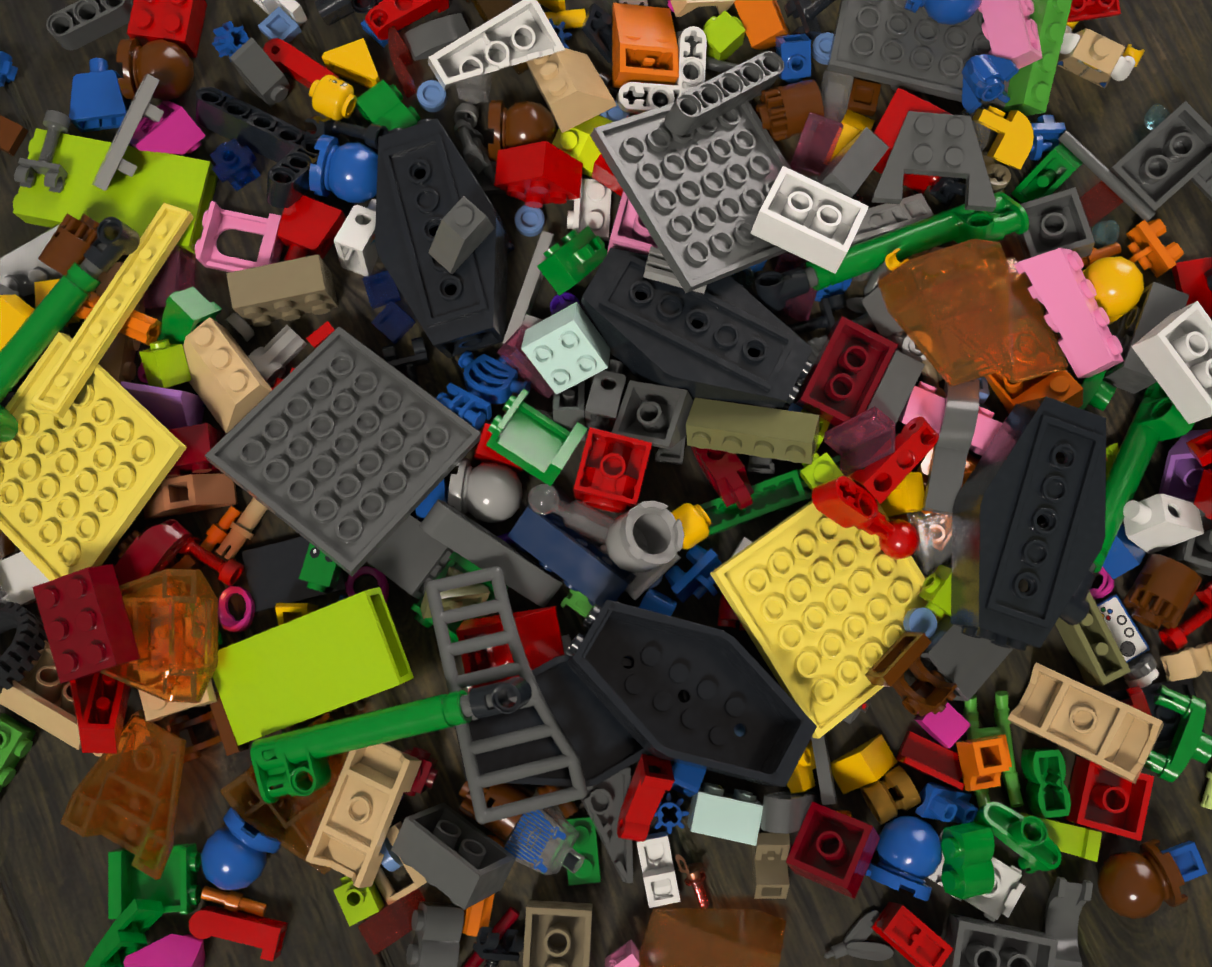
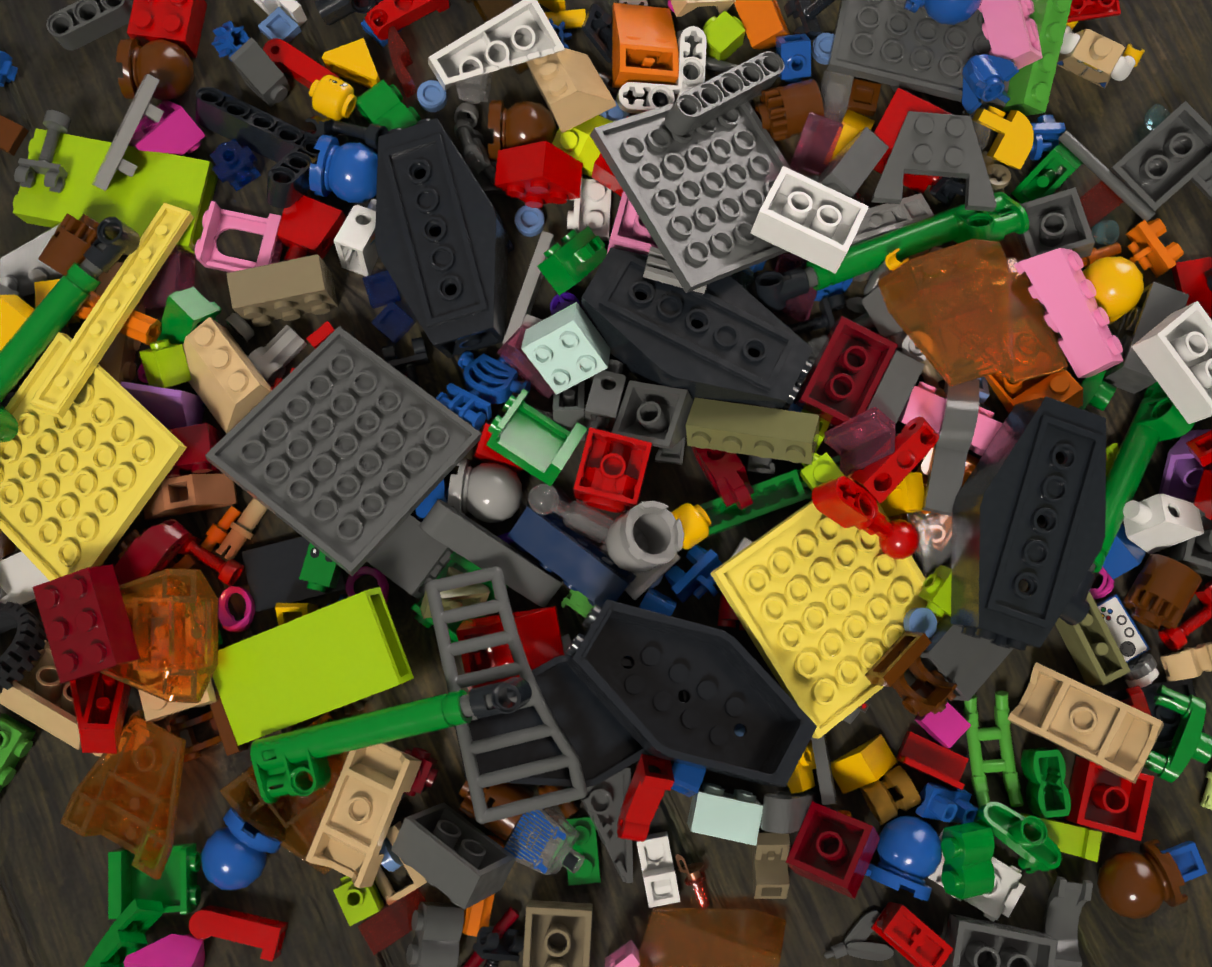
blue torso [69,58,131,133] -> none
orange bar [201,886,267,917] -> none
dark grey slope [403,13,470,61] -> none
dark grey slope [428,196,495,274] -> none
blue gear [654,792,689,834] -> none
orange brick [956,734,1012,791] -> none

